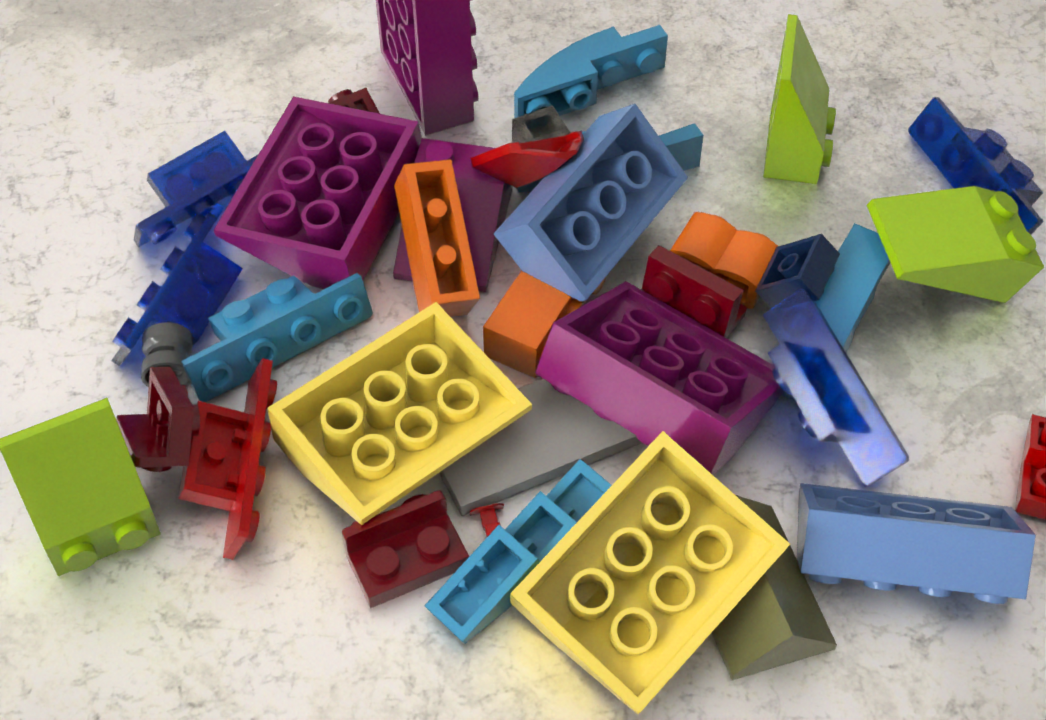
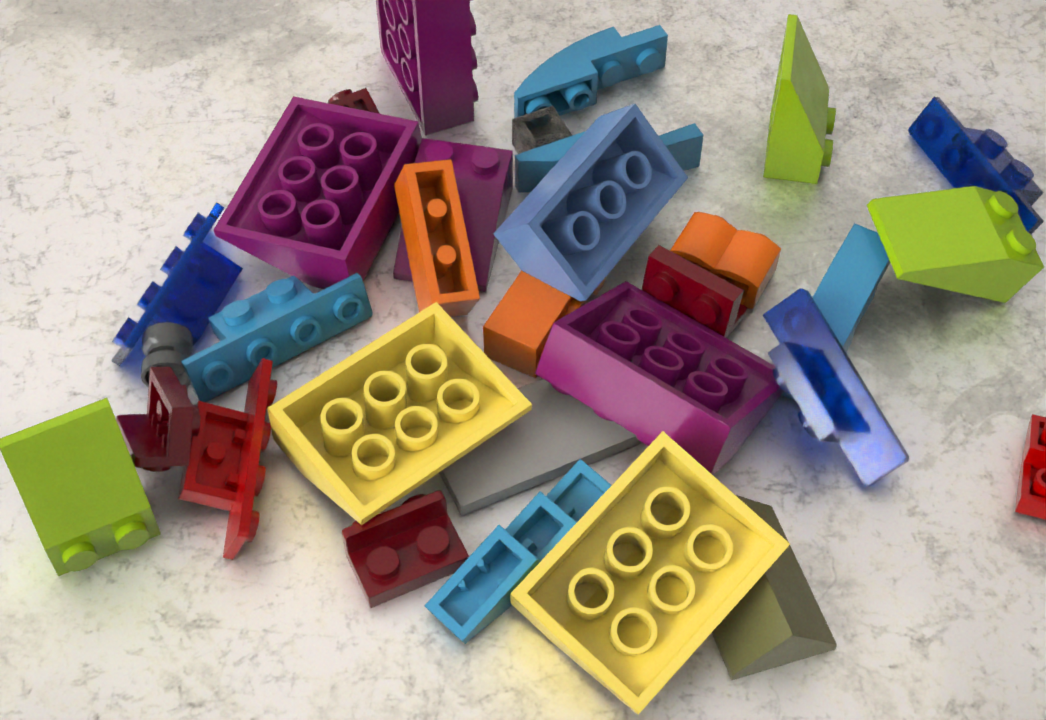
clear blue bracket [133,131,258,248] -> none
red piece [469,503,504,537] -> none
red slope [470,130,584,188] -> none
dark blue piece [755,233,840,311] -> none
medium blue slope [797,483,1036,604] -> none

